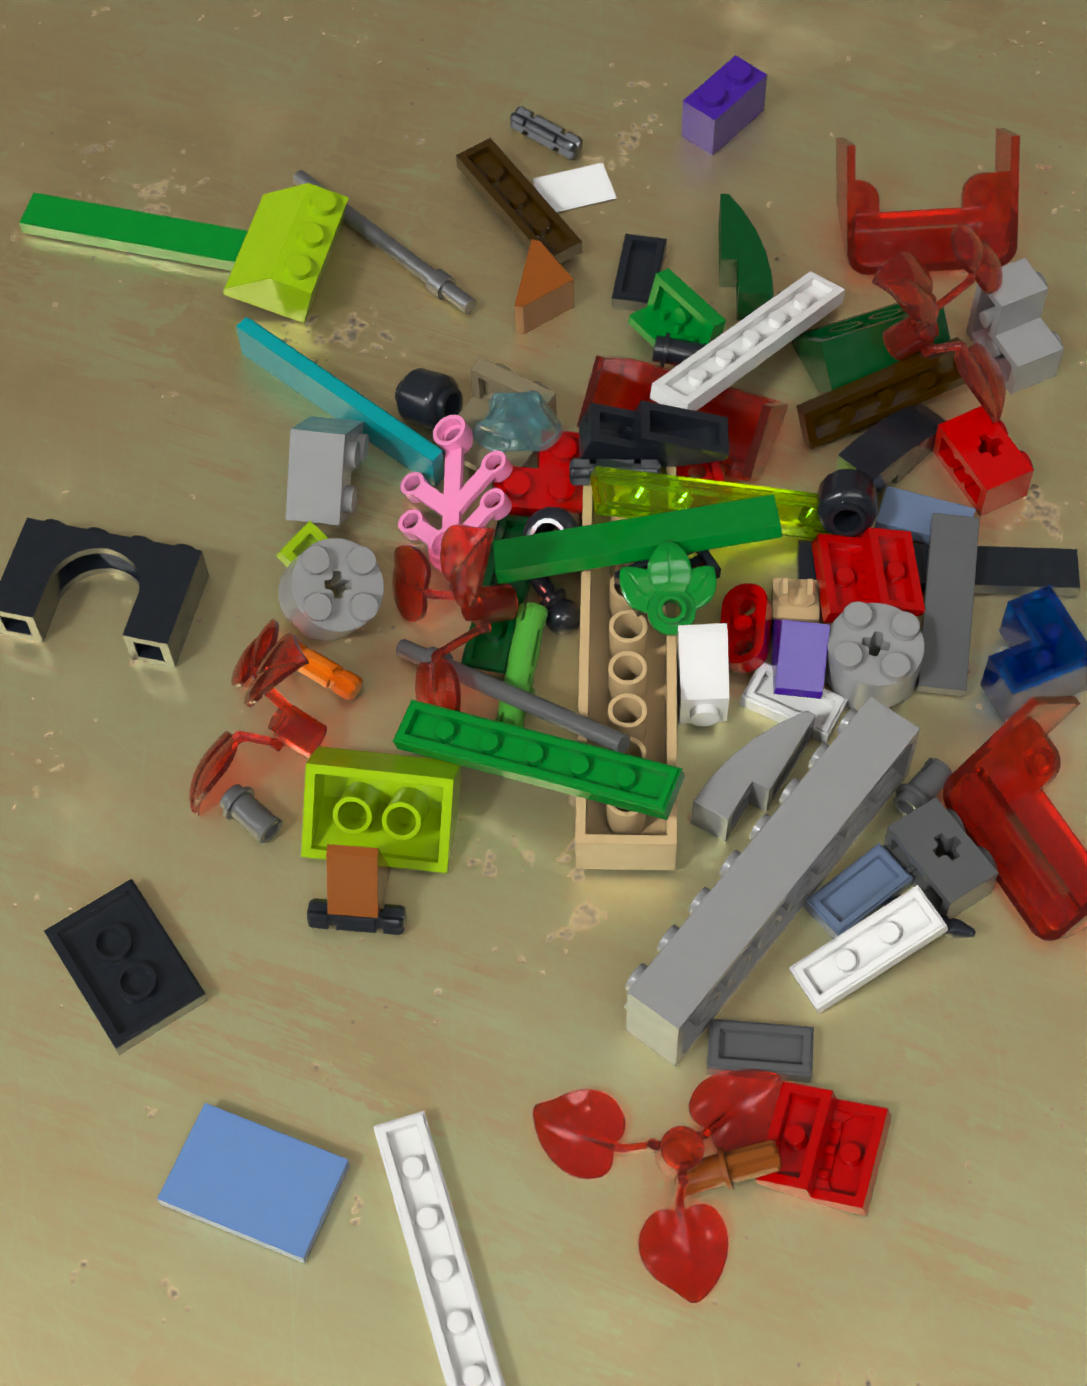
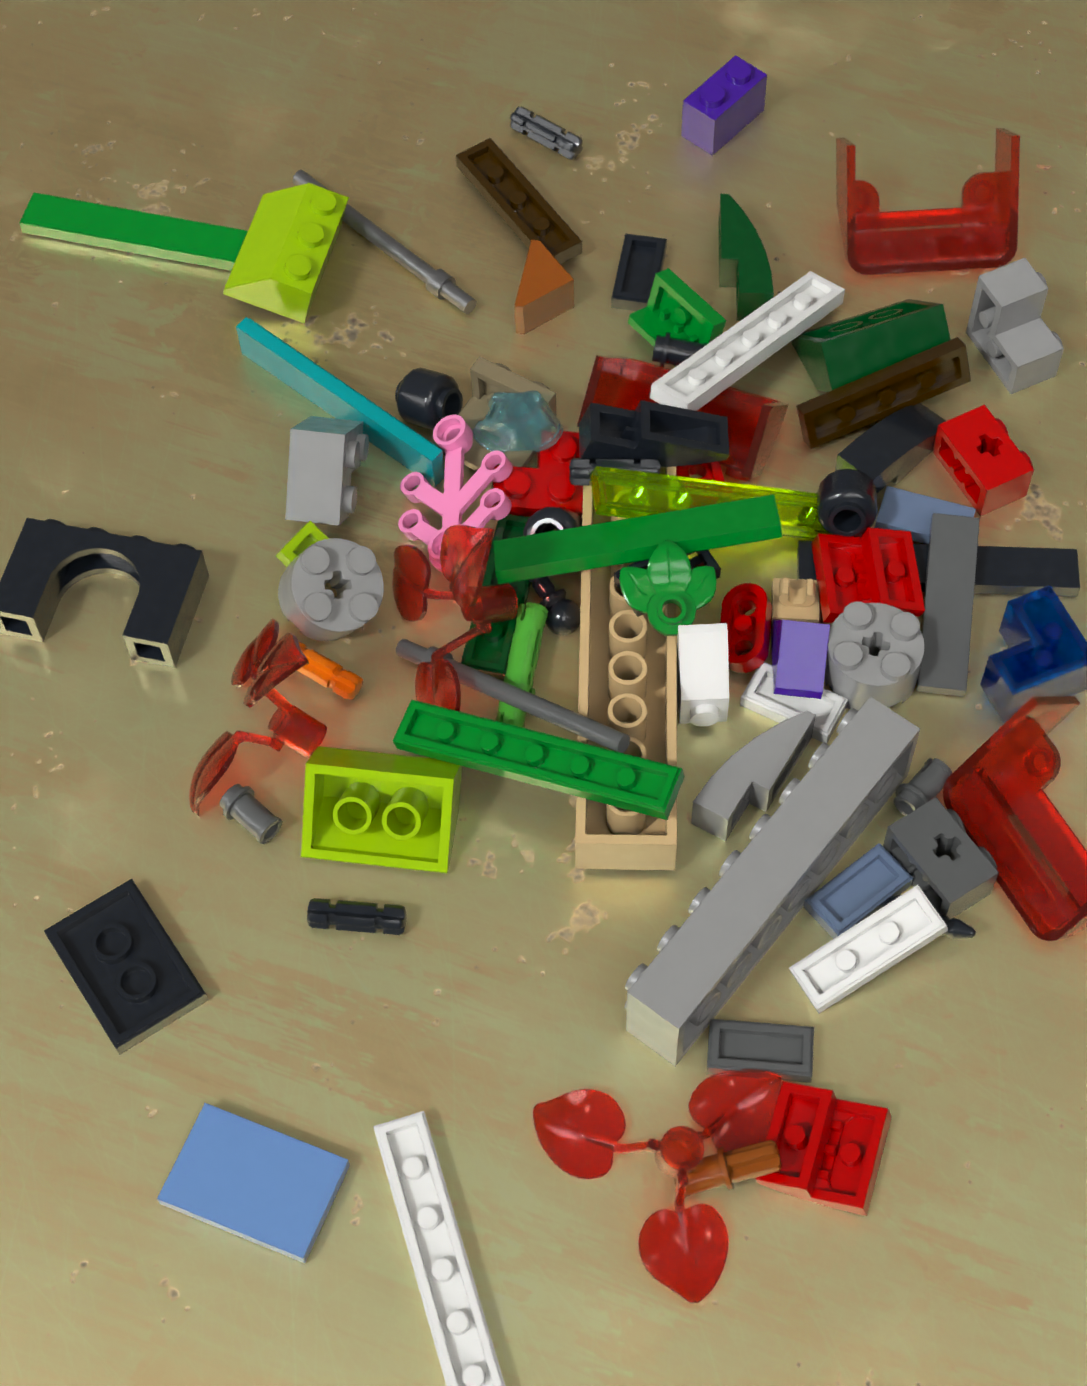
dark orange slope [326,844,390,918] -> none
white sticker [532,163,617,212] -> none
clear red plant [872,223,1006,424] -> none

